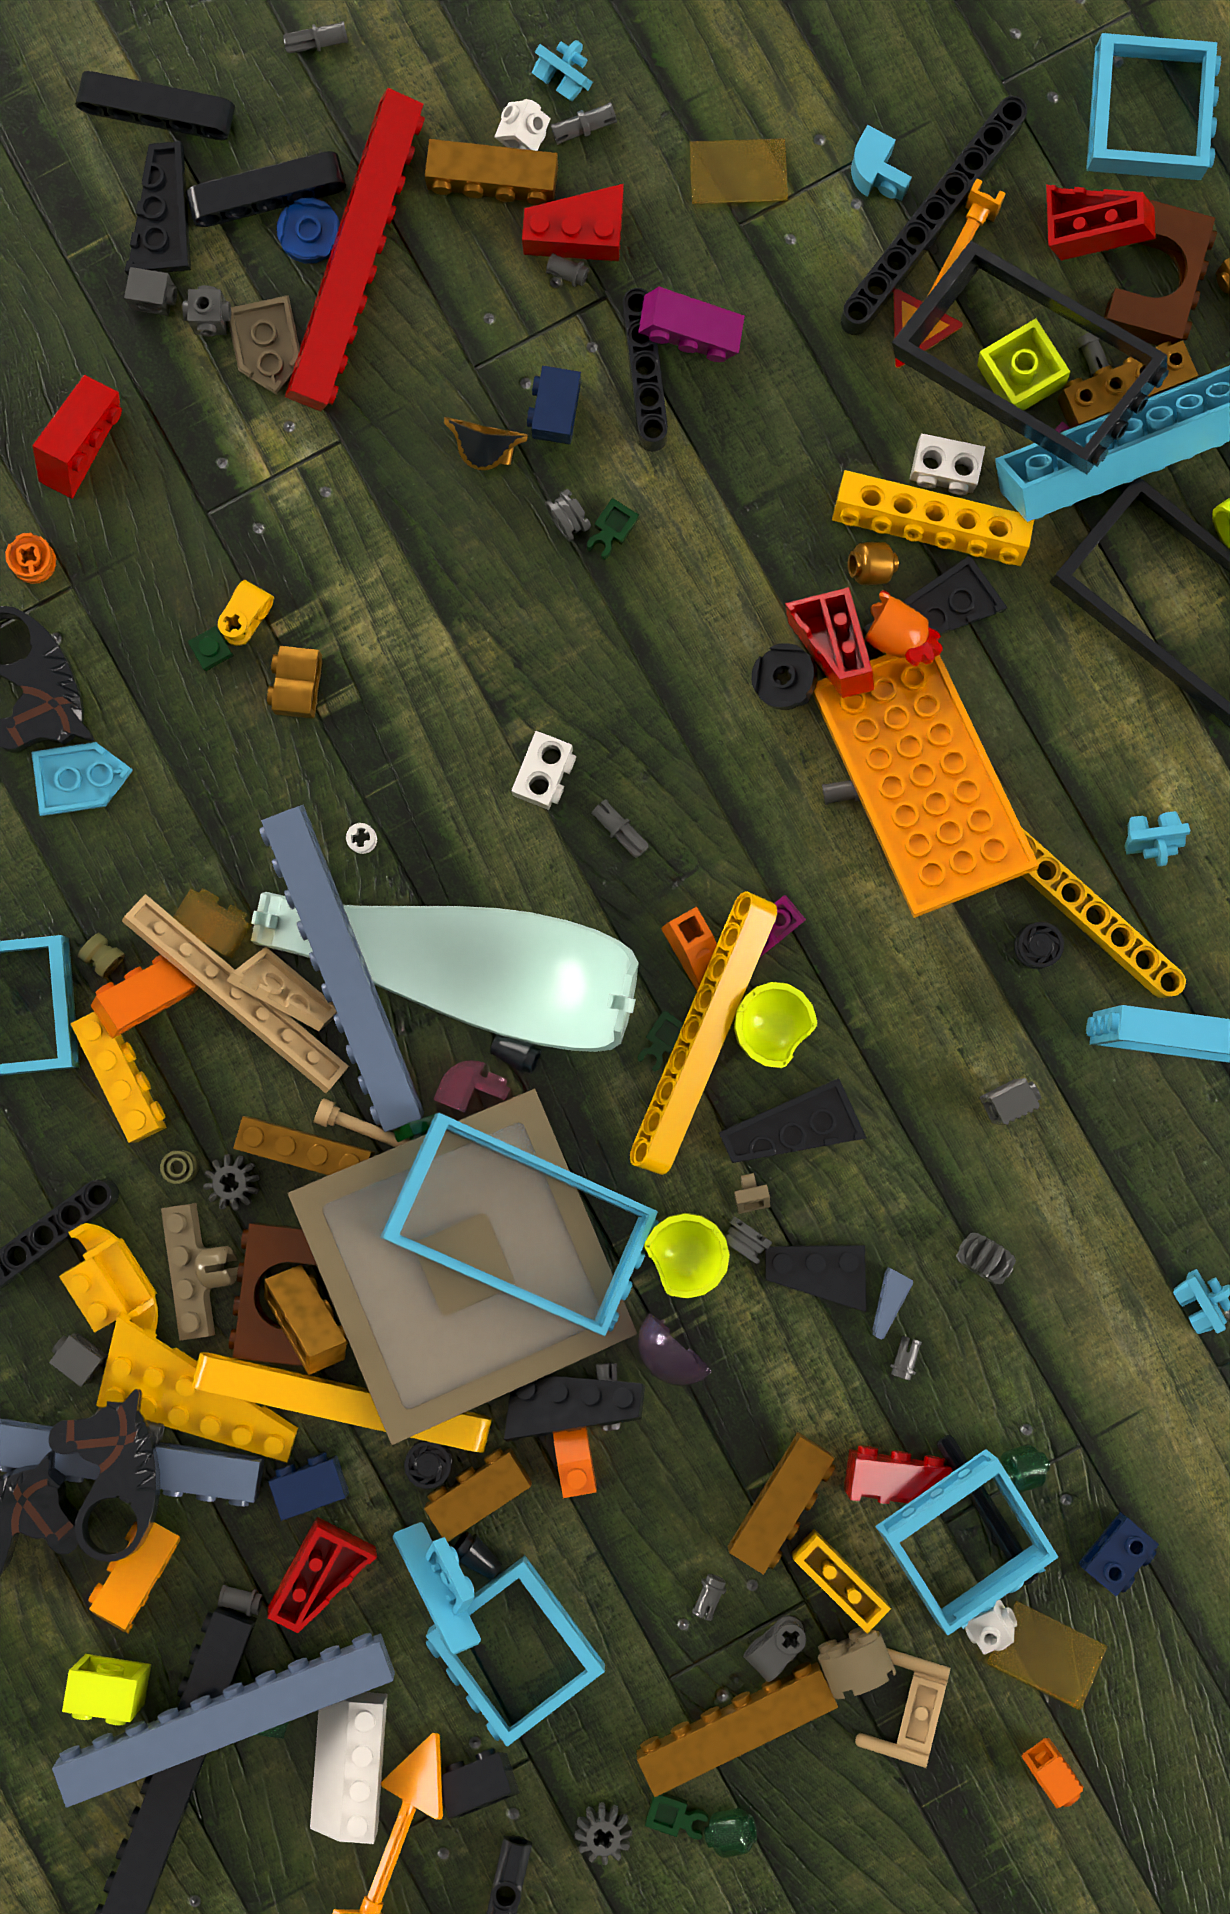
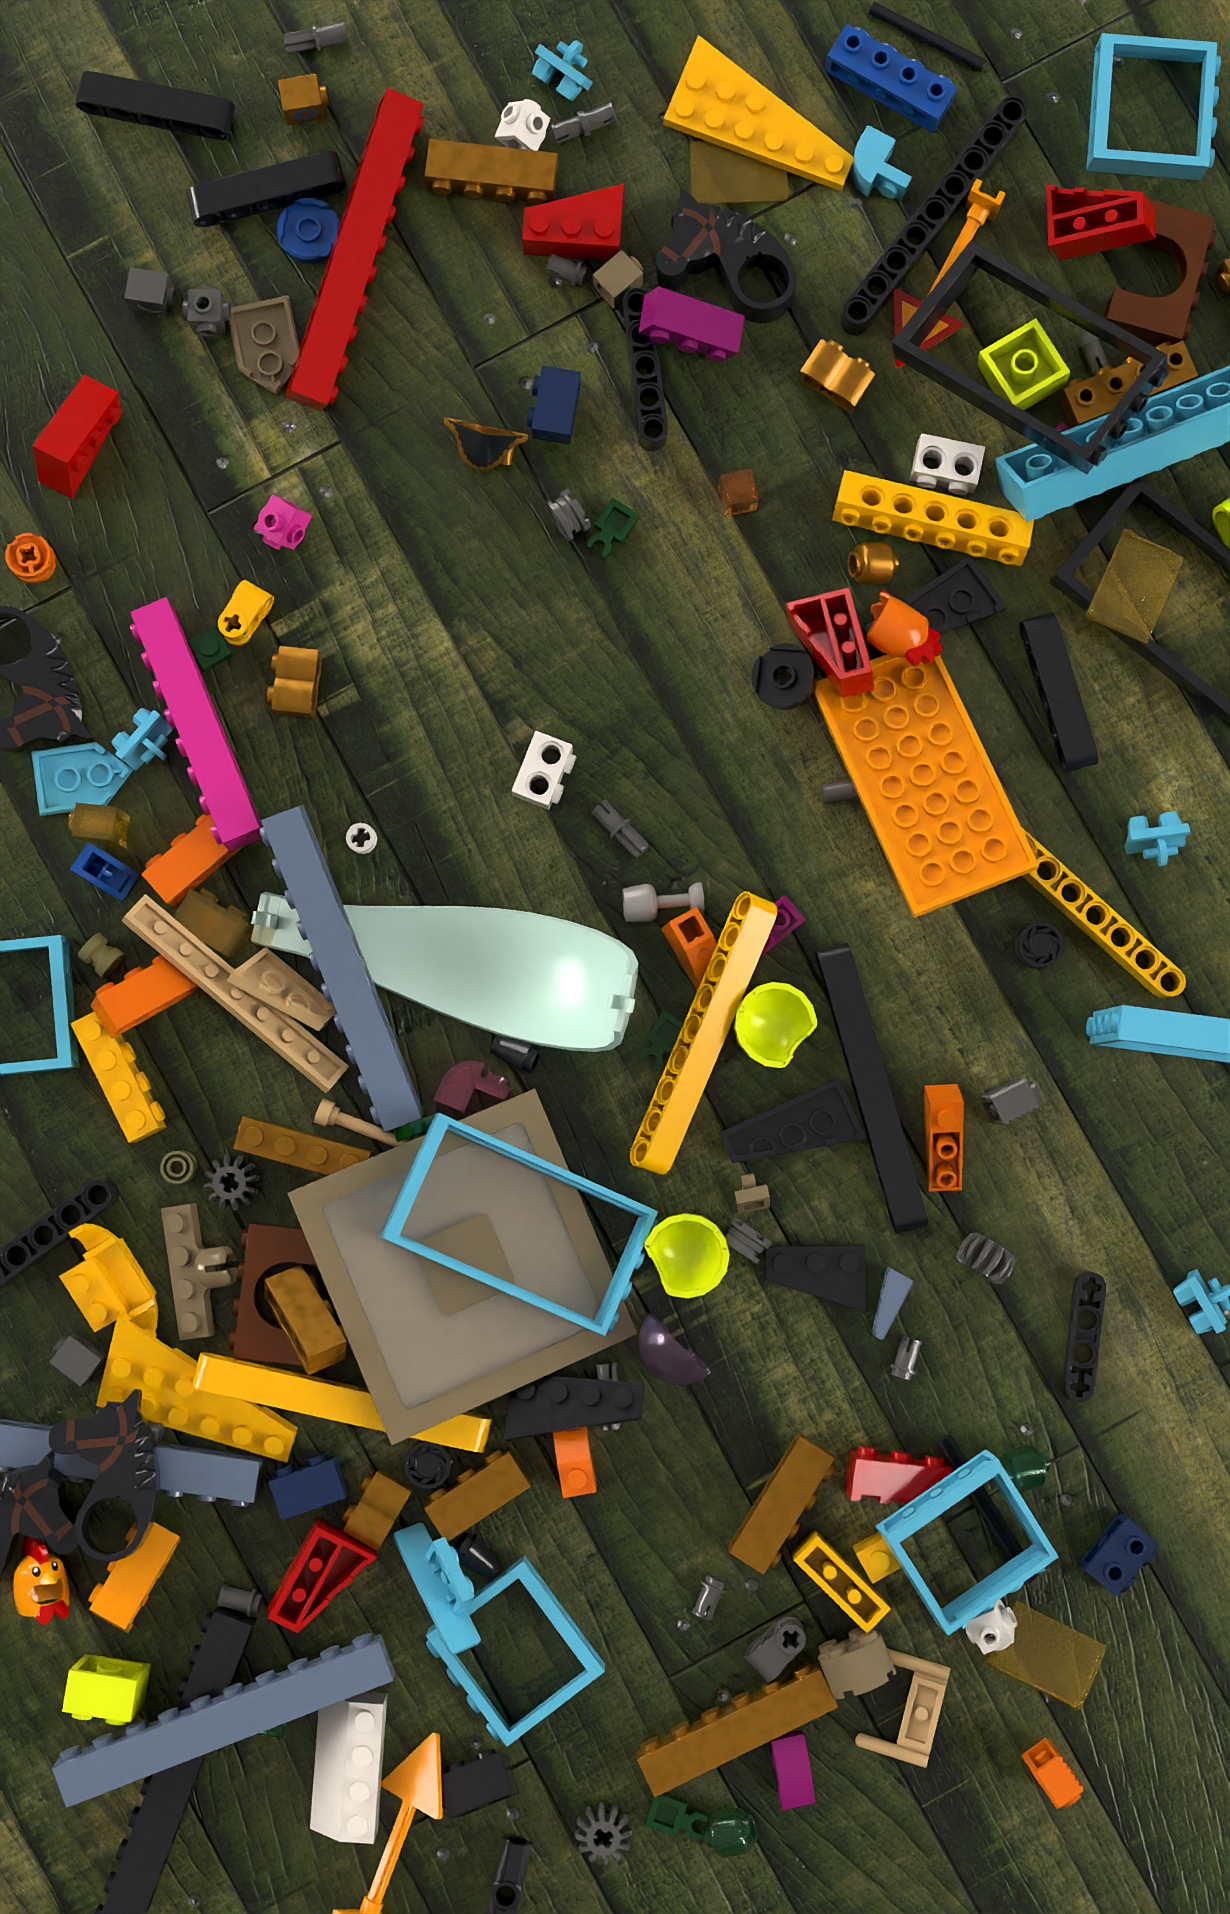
black wing [125,141,191,275] -> none
none -> light orange piece [13,1536,70,1625]
none -> clear yellow brick [68,802,130,848]
none -> blue slope [70,842,140,901]
none -> medium azure hips [112,708,174,771]
none -> dark pink brick [130,597,263,852]
none -> orange brick [142,813,244,907]
none -> dark pink brick [254,494,312,550]
none -> pearl gold brick [278,74,329,125]
none -> pearl gold brick [342,1469,413,1551]
none -> dark tan brick [593,250,644,310]
none -> light grey piece [622,882,704,923]
none -> black animal [656,189,796,323]
none -> yellow wing [663,35,853,192]
none -> clear orange brick [718,468,758,516]
none -> magenta slope [770,1730,815,1810]
none -> pearl gold brick [798,340,875,413]
none -> black beam [815,942,929,1235]
none -> blue brick [824,24,958,133]
none -> yellow brick [852,1531,901,1584]
none -> black bar [868,1,987,72]
none -> orange slope [924,1084,964,1192]
none -> black beam [1019,612,1098,773]
none -> black beam [1062,1271,1106,1402]
none -> clear yellow piece [1086,529,1184,644]

